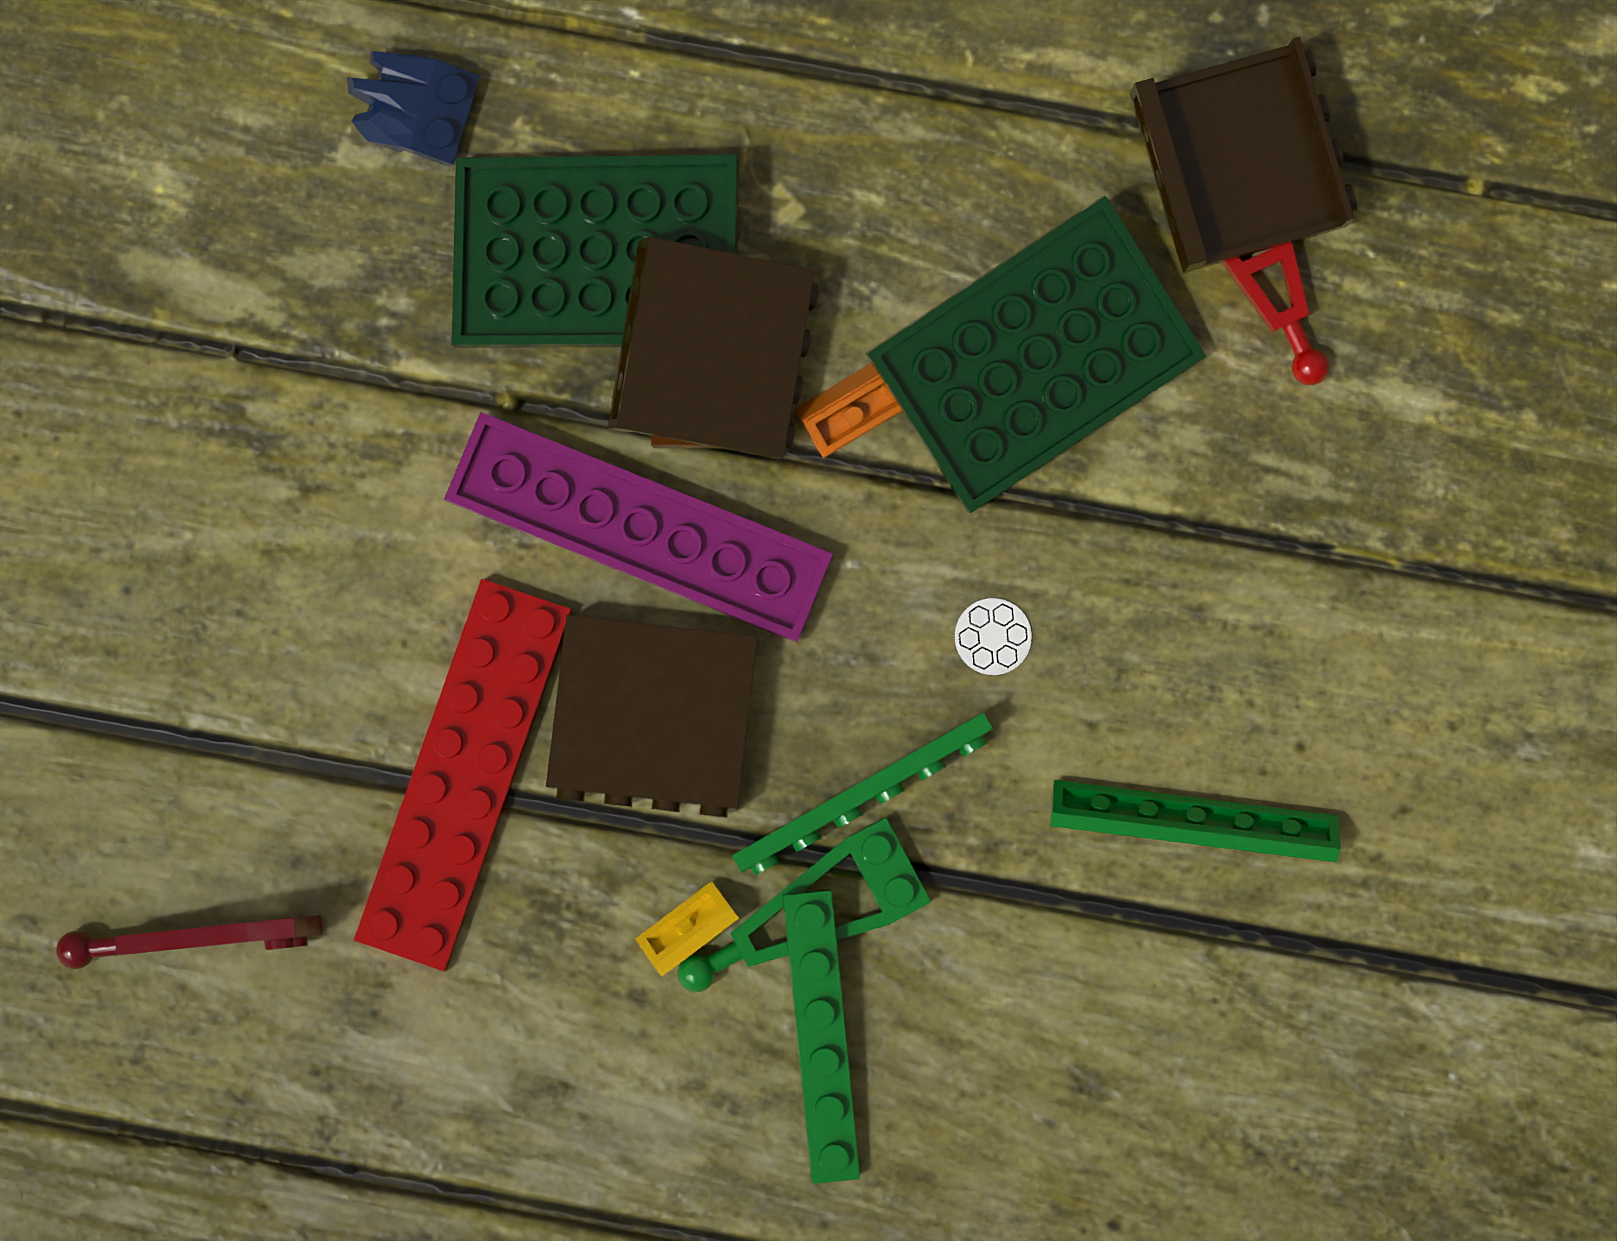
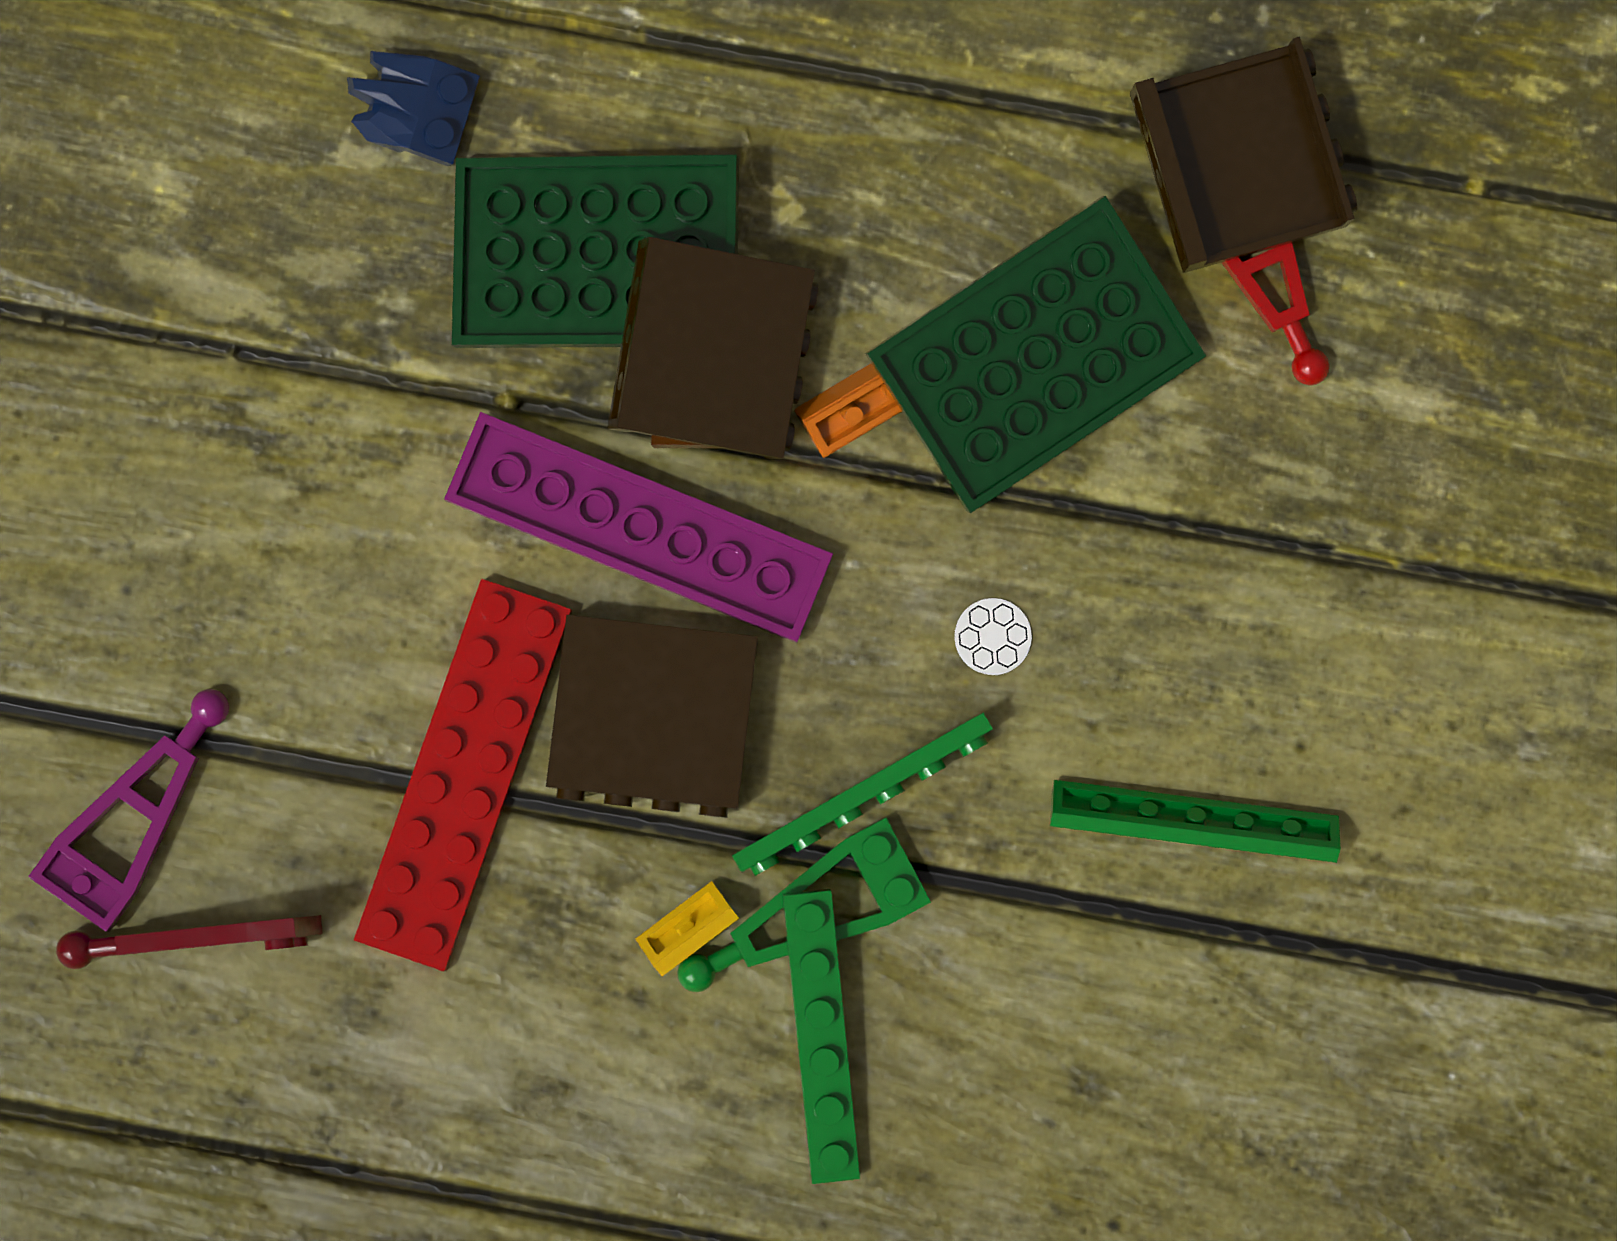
none -> magenta plate [28,689,229,932]

